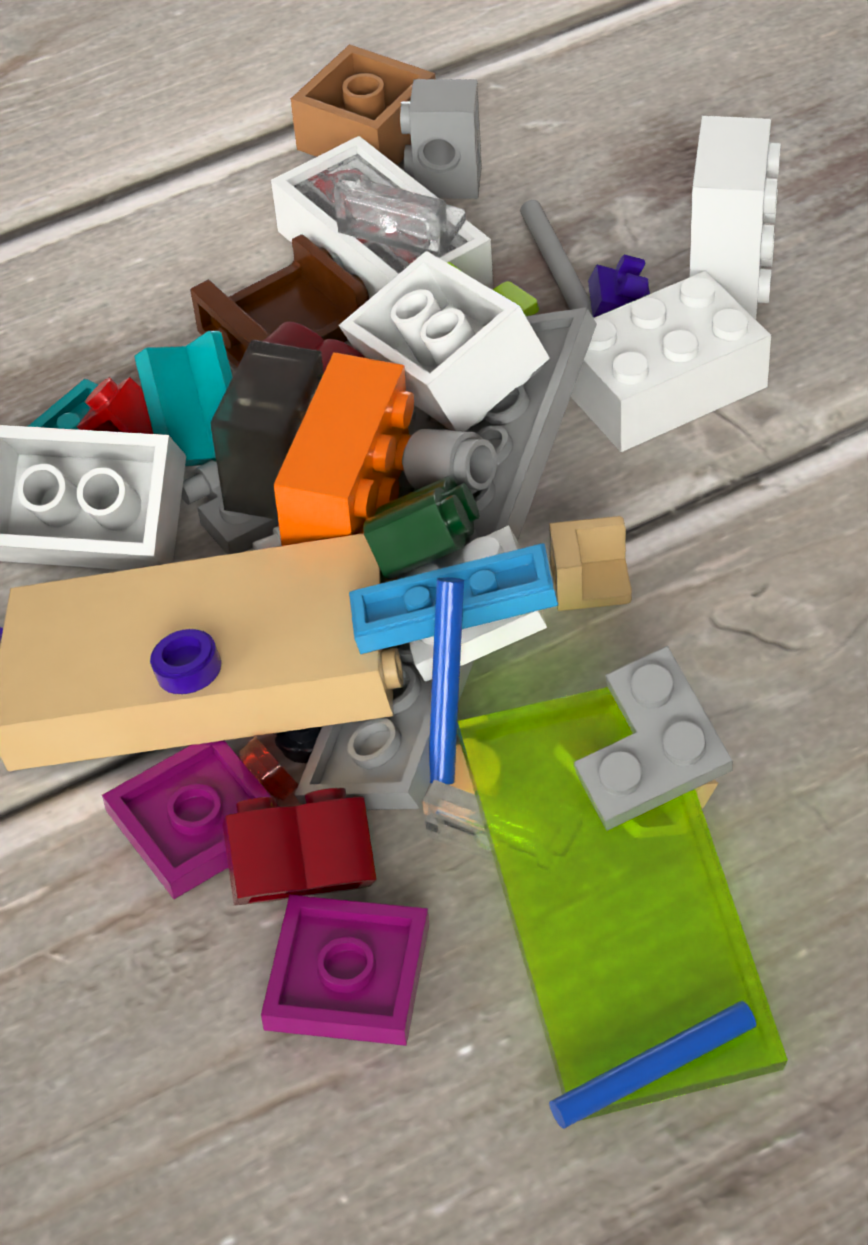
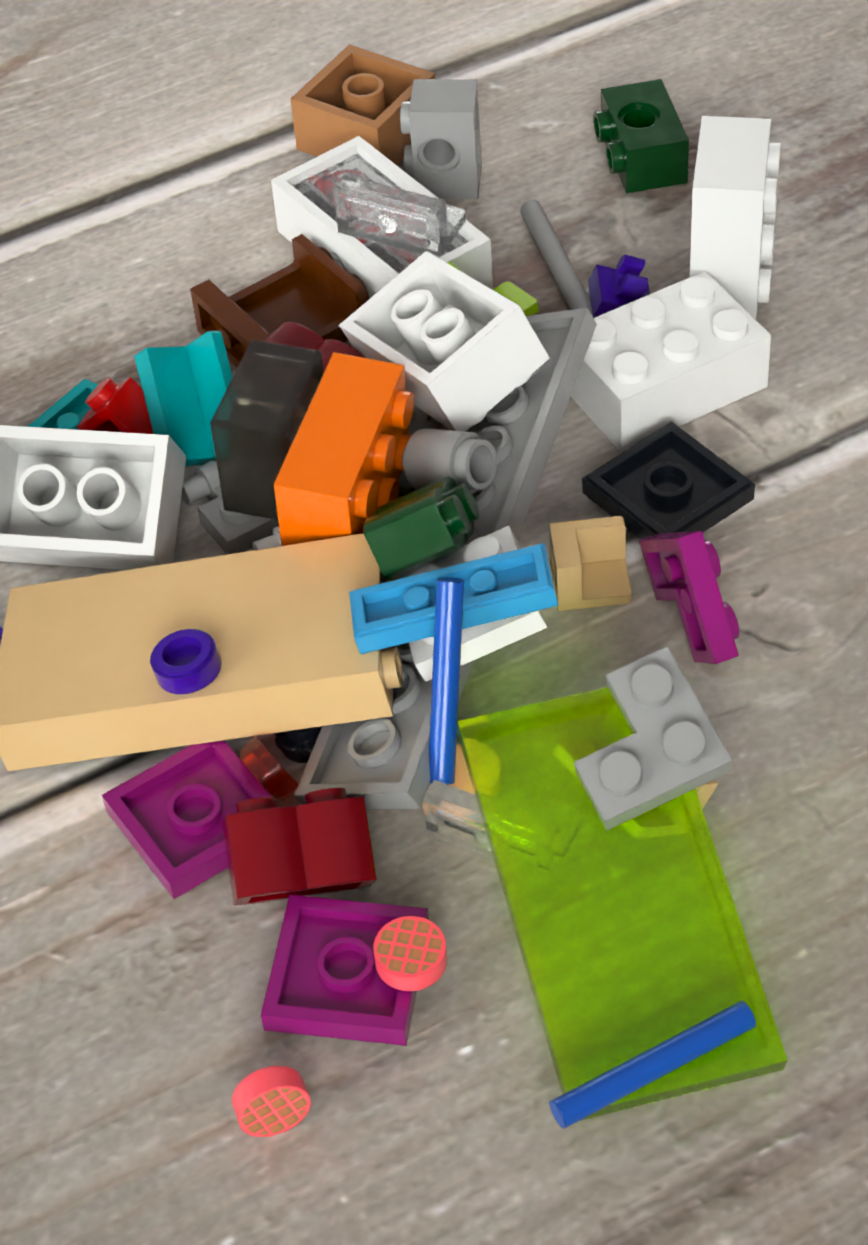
none -> coral tile [231,1066,311,1137]
none -> coral tile [373,916,447,991]
none -> black plate [582,421,755,540]
none -> dark green brick [593,79,689,194]
none -> magenta plate [639,531,739,664]

